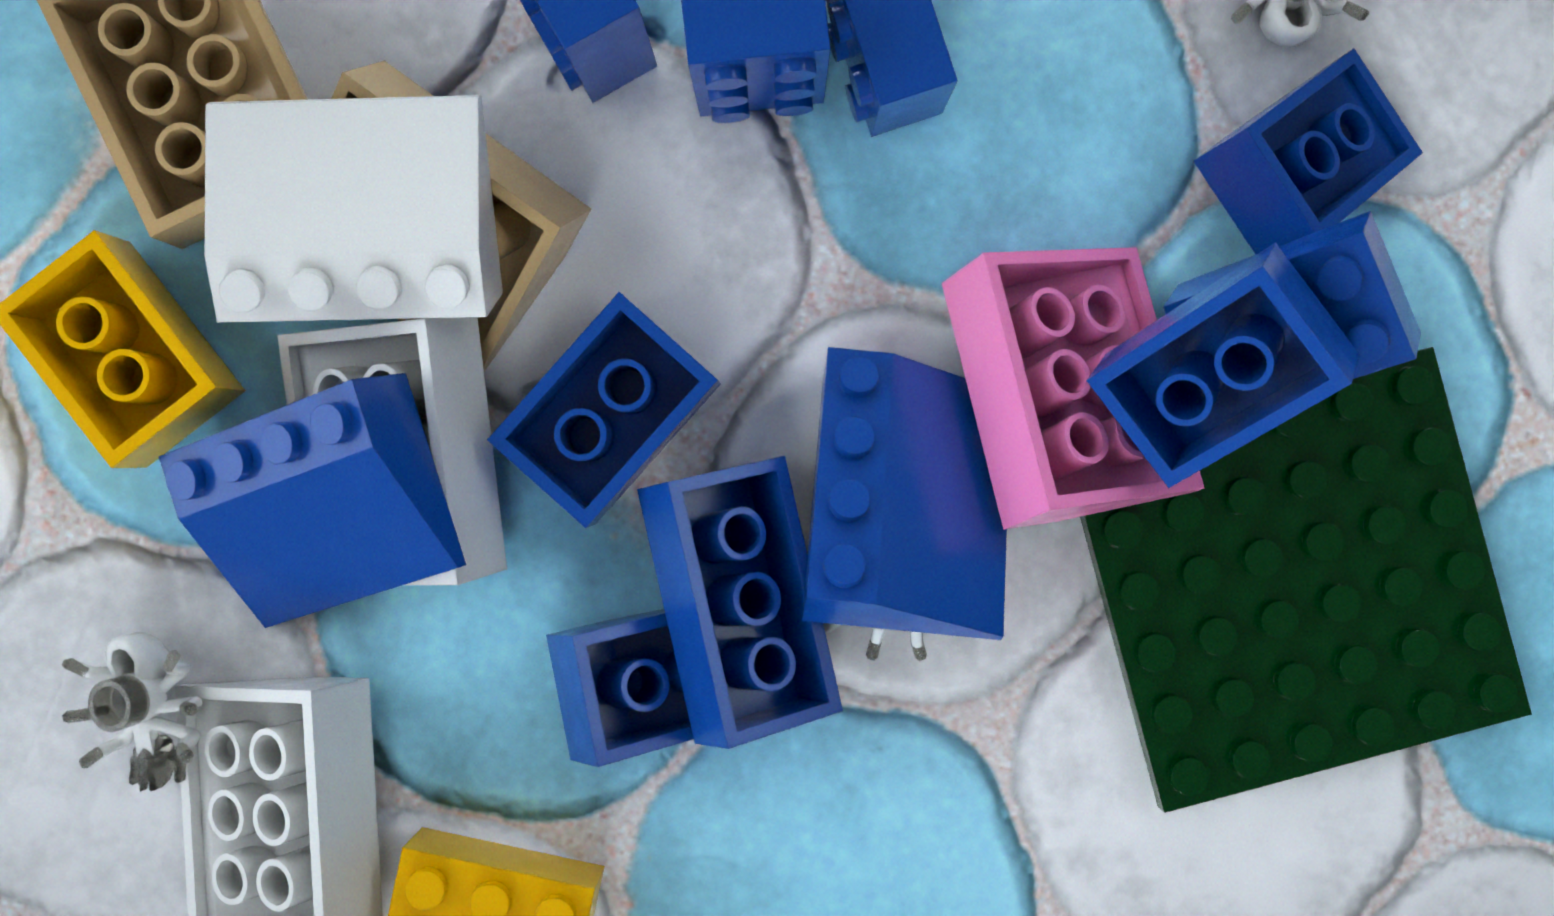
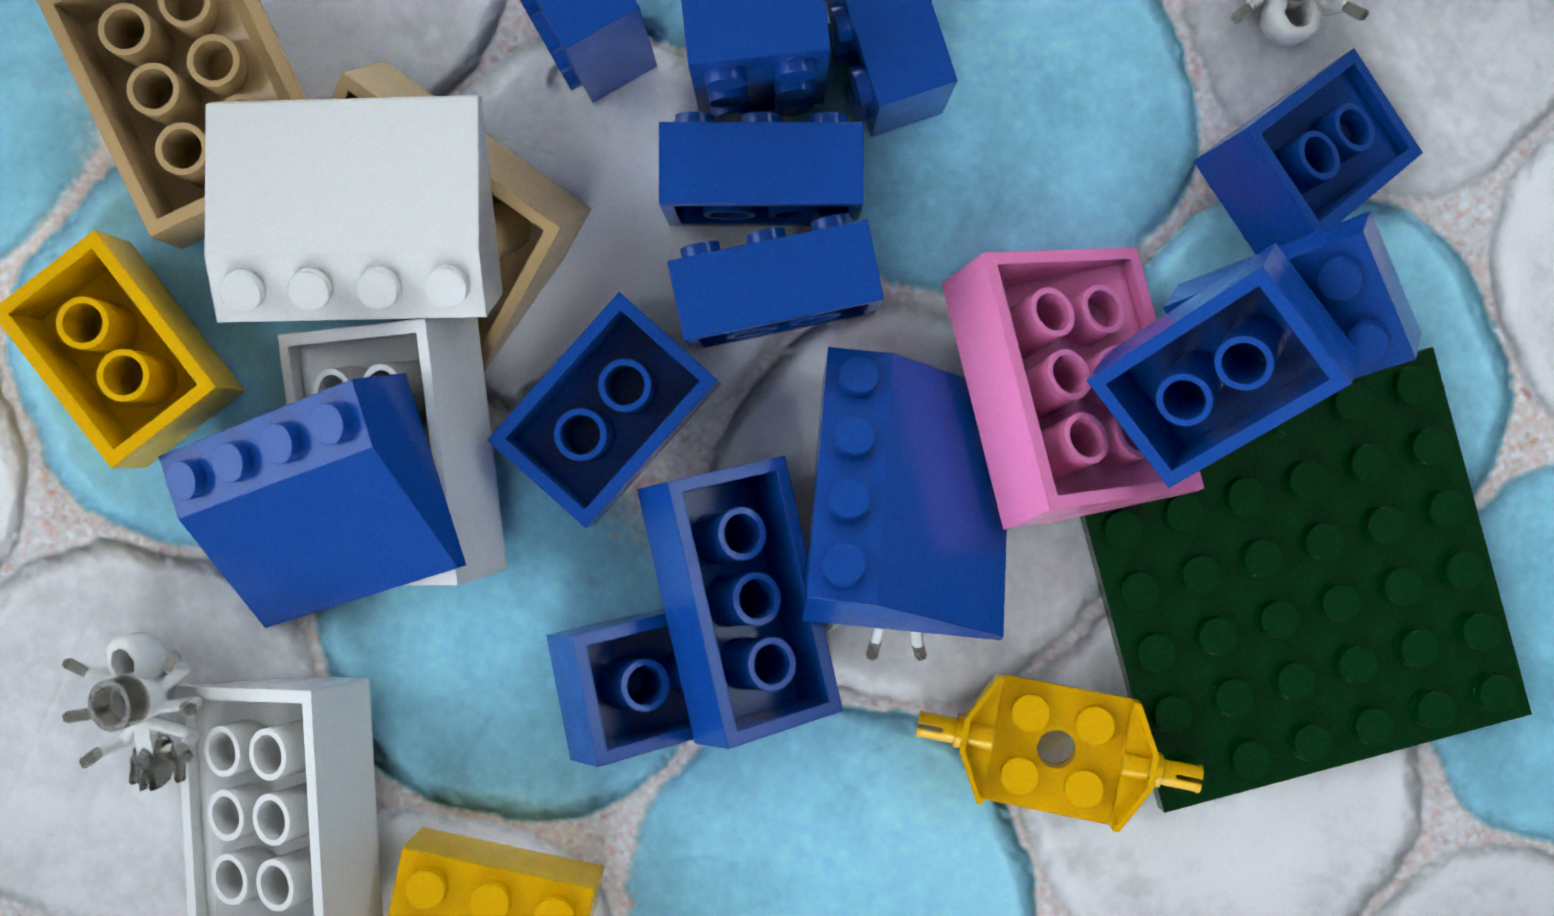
none -> blue brick [659,112,864,226]
none -> blue brick [667,213,884,351]
none -> yellow plate [915,673,1204,832]

